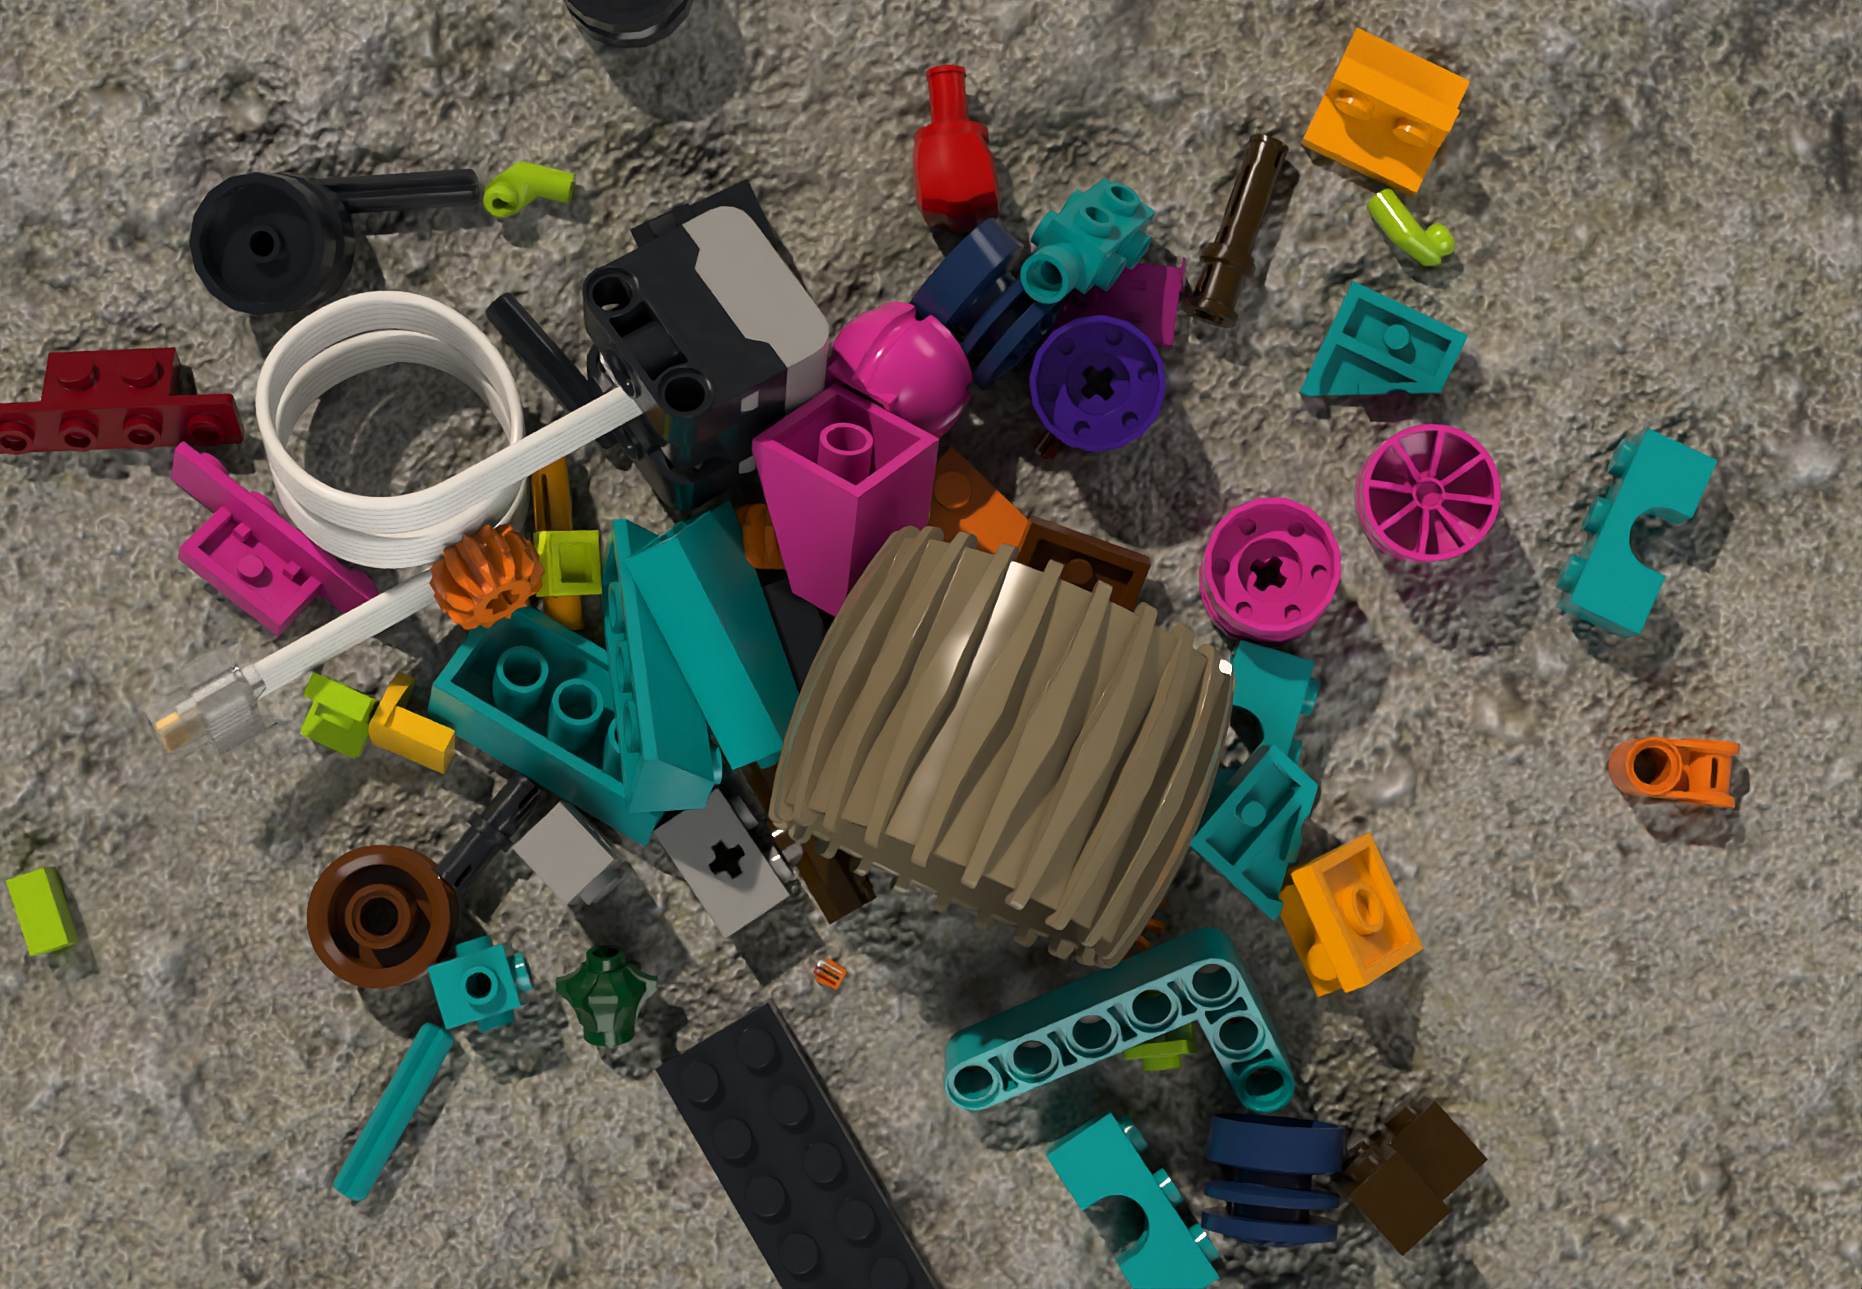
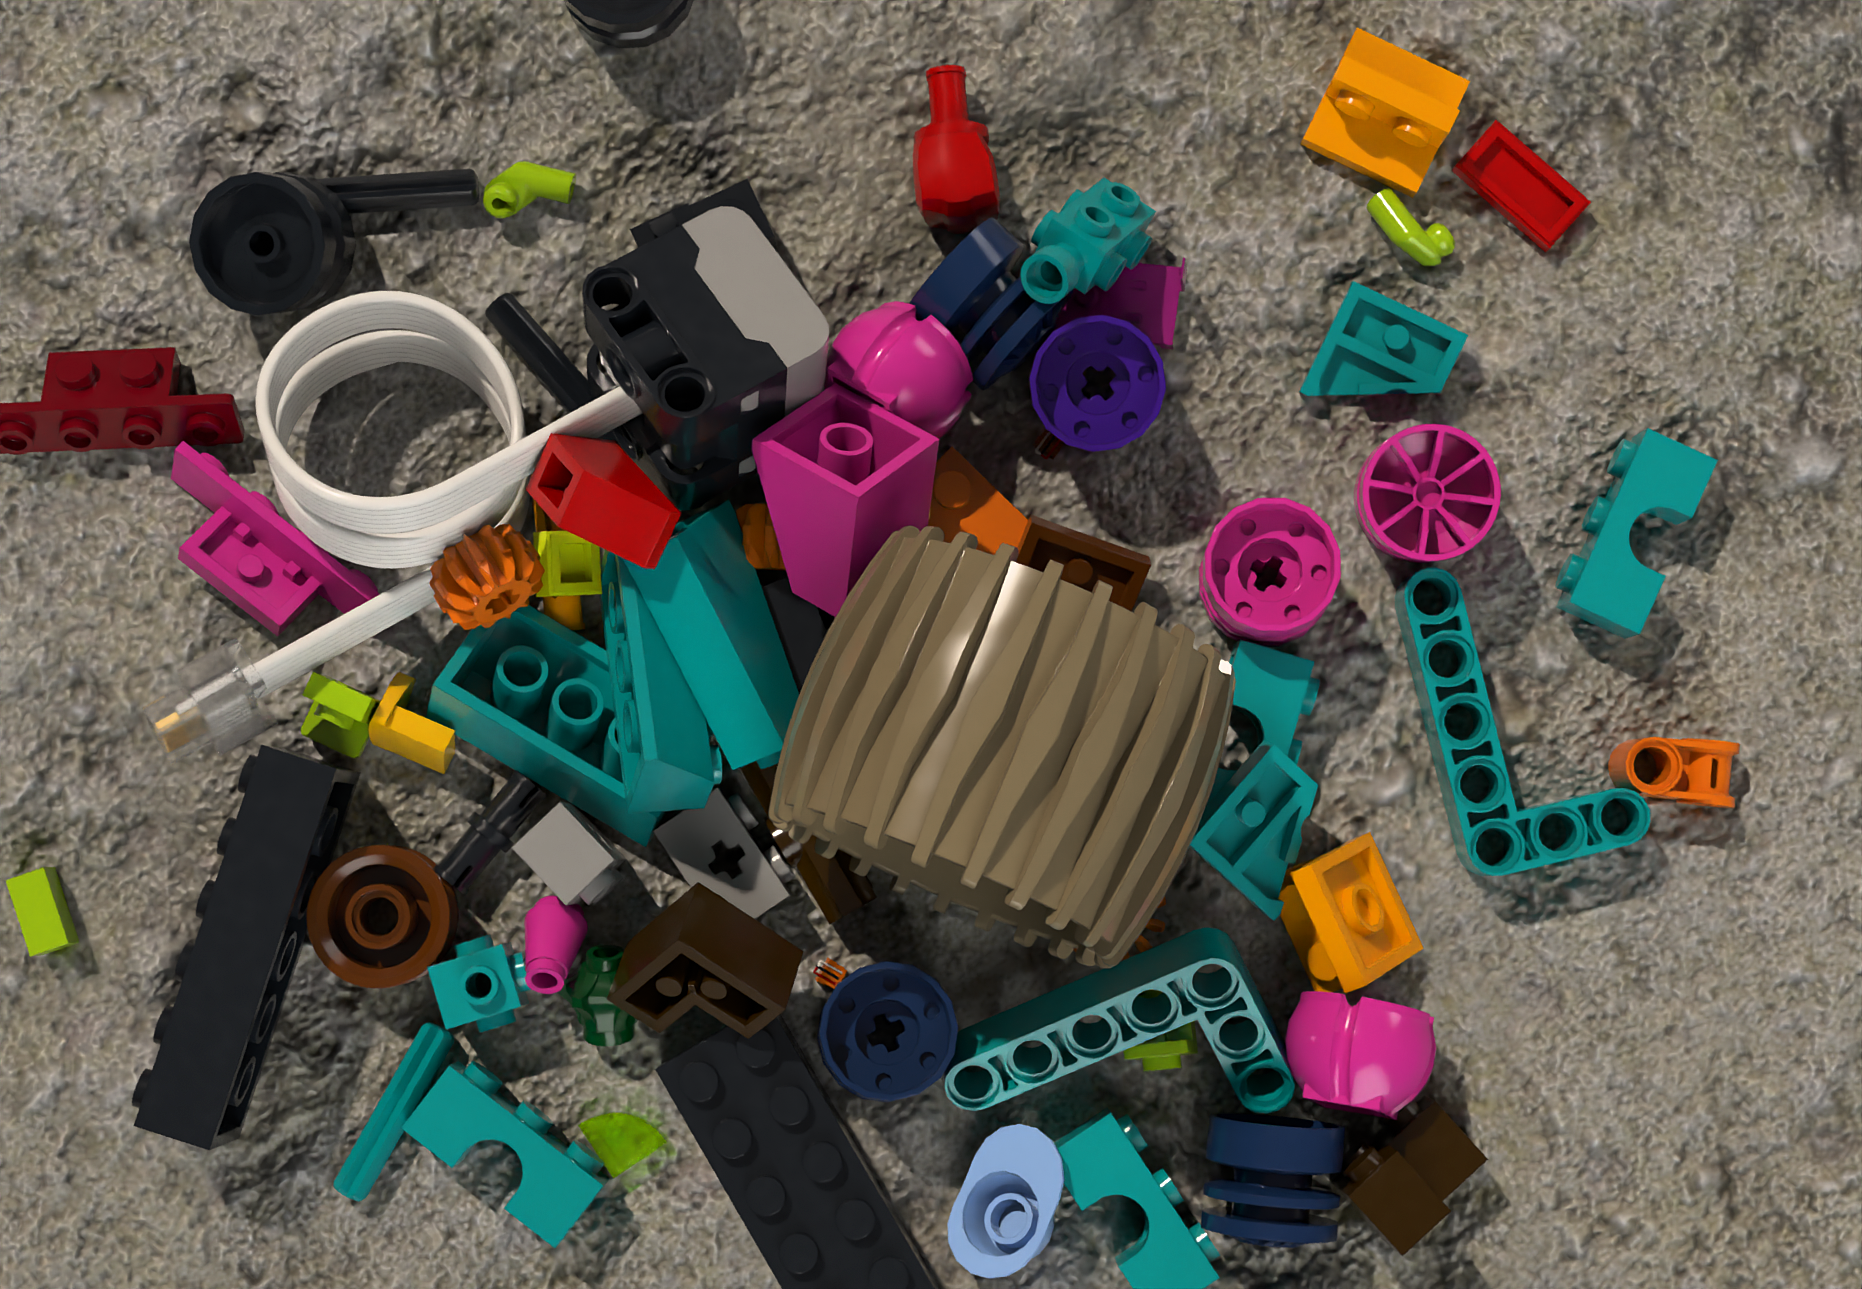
dark brown pin [1182,134,1289,328] -> none
none -> black brick [132,745,361,1150]
none -> teal arch [401,1061,610,1248]
none -> dark pink cone [524,896,588,994]
none -> red slope [526,433,681,569]
none -> clear neon green tile [578,1112,669,1179]
none -> dark brown brick [606,882,804,1039]
none -> dark blue wheel [817,961,958,1103]
none -> light blue piece [947,1124,1065,1279]
none -> dark pink piece [1285,991,1437,1120]
none -> teal beam [1394,567,1651,876]
none -> red tile [1451,120,1591,253]

